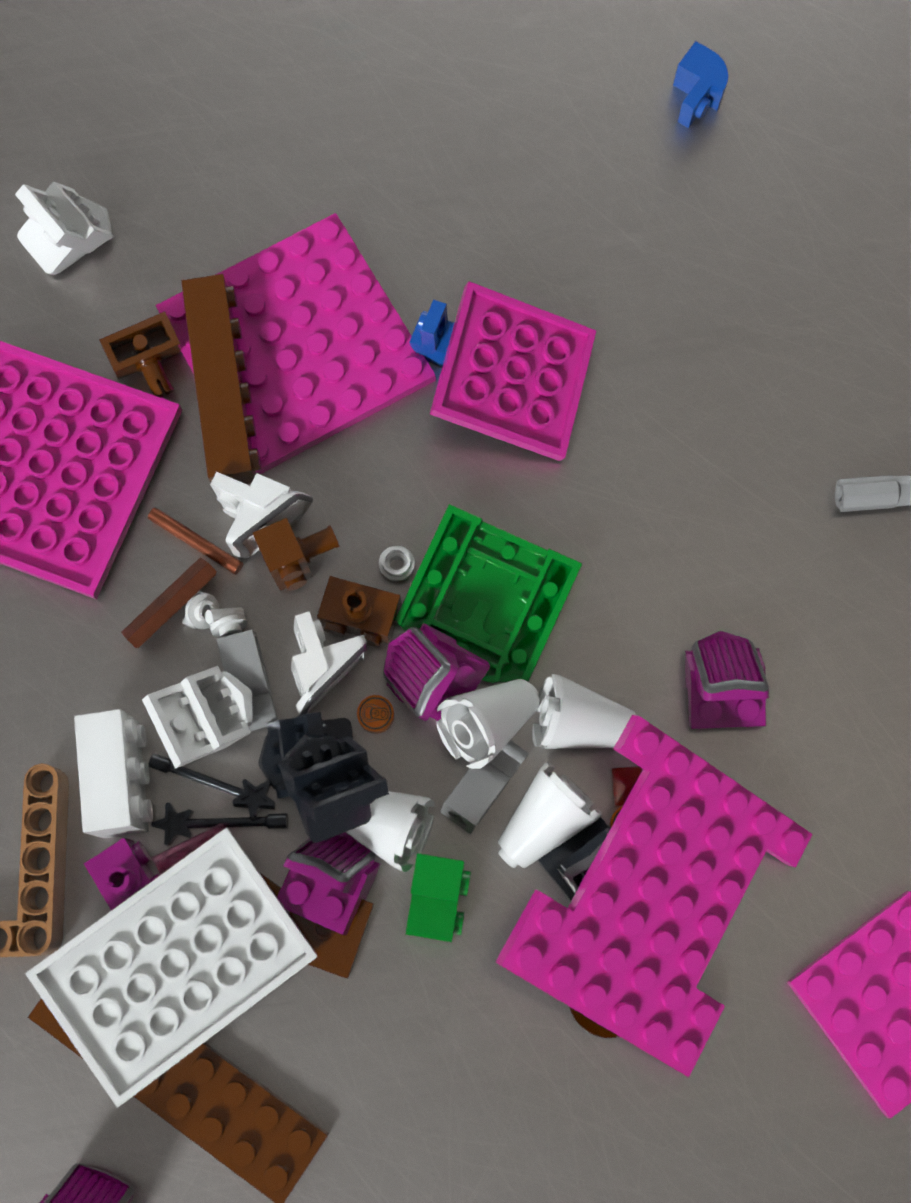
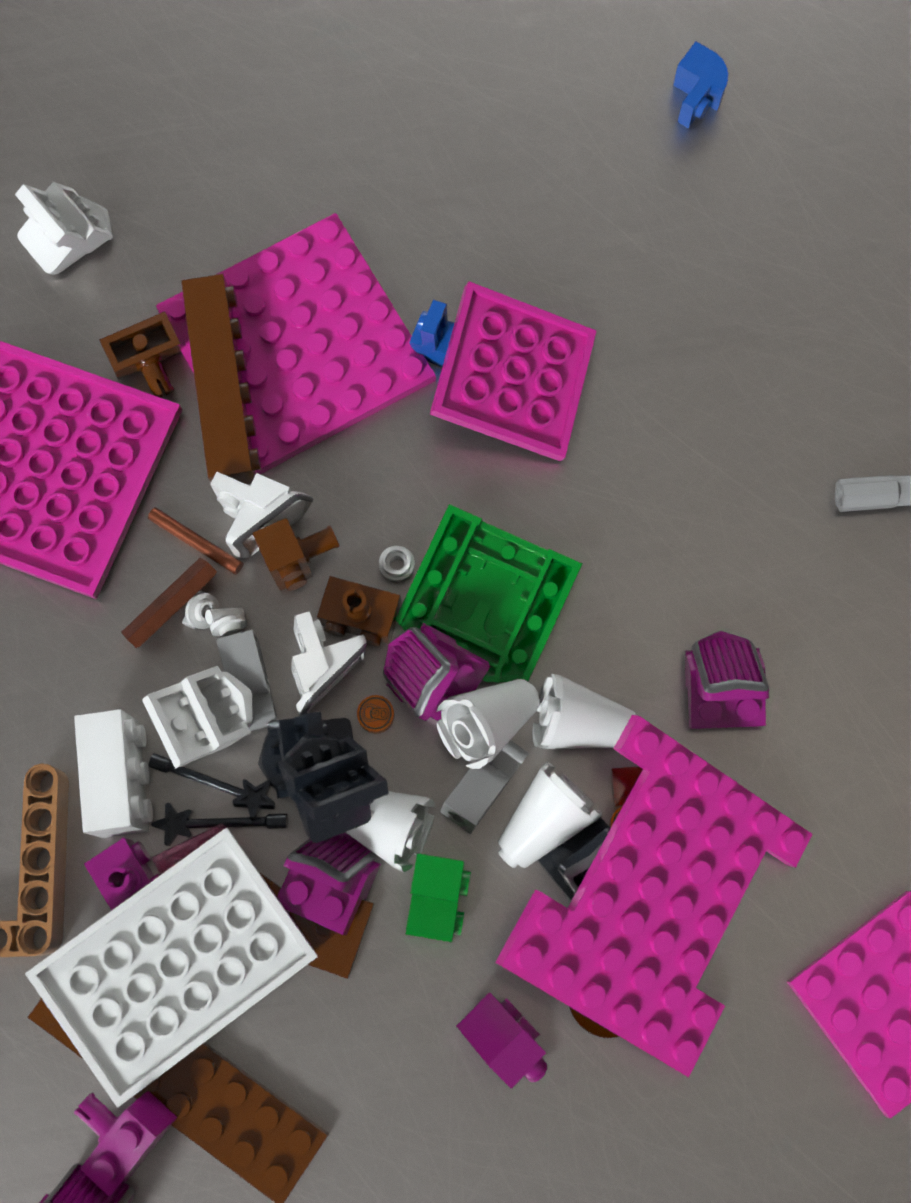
none -> magenta brick [73,1091,177,1197]
none -> magenta brick [456,992,547,1089]

